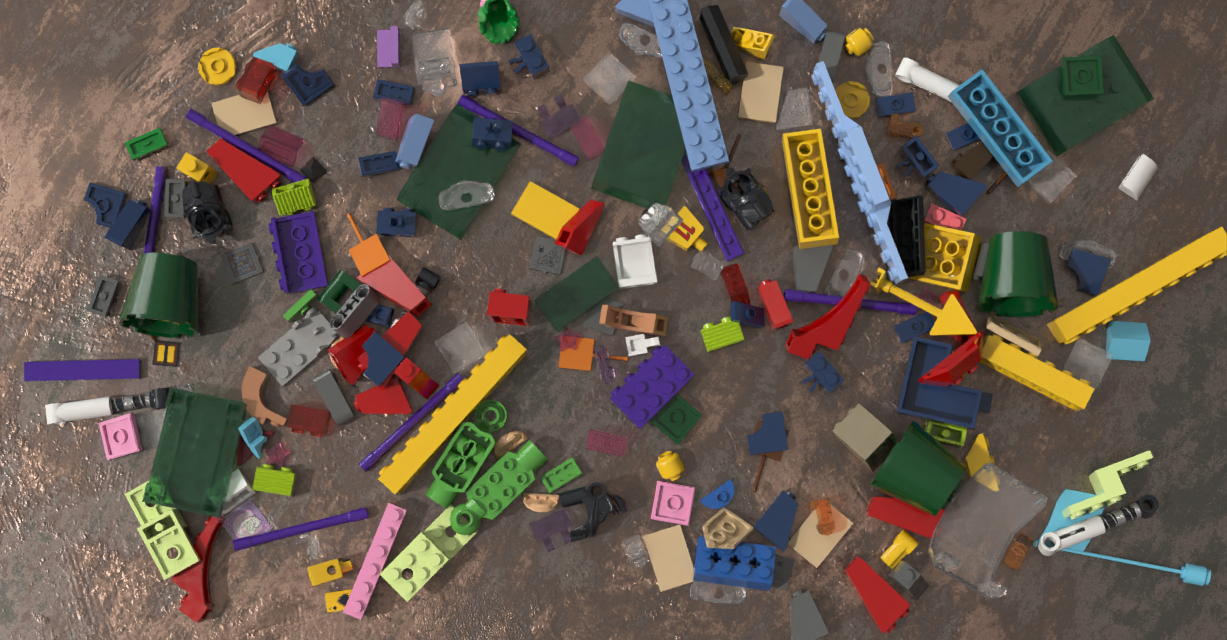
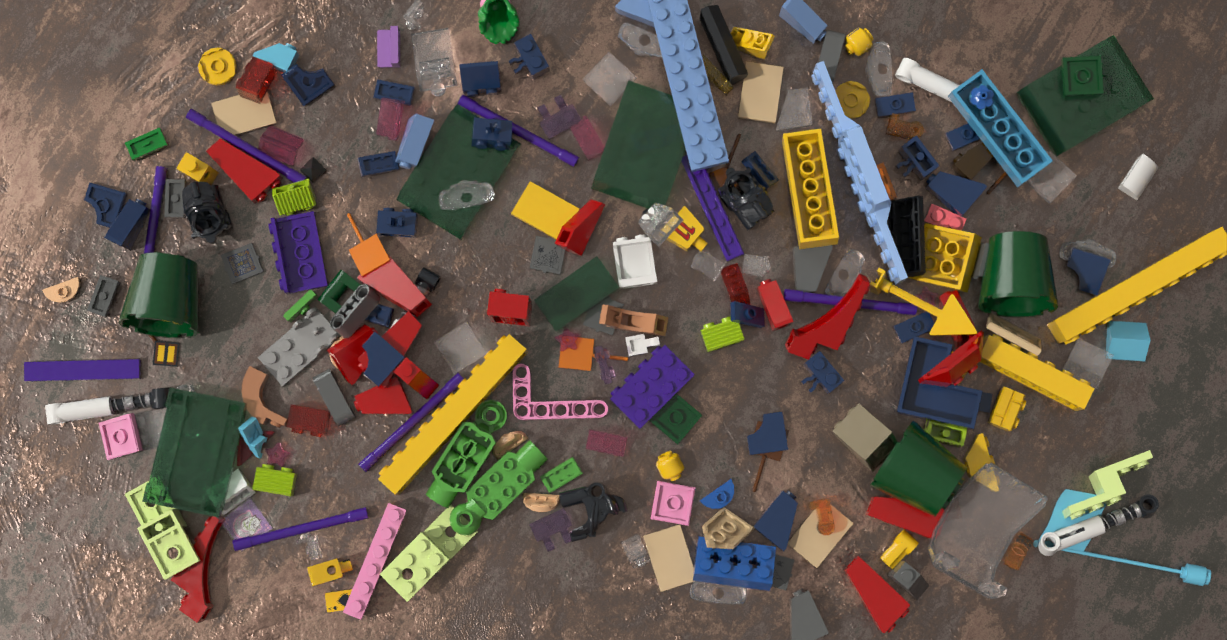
none -> light nougat plate [42,277,81,303]
none -> bright pink beam [513,364,608,420]
none -> dark blue plate [741,151,779,190]
none -> clear bracket [741,254,771,277]
none -> blue plant [970,85,994,110]
none -> yellow brick [987,387,1027,432]

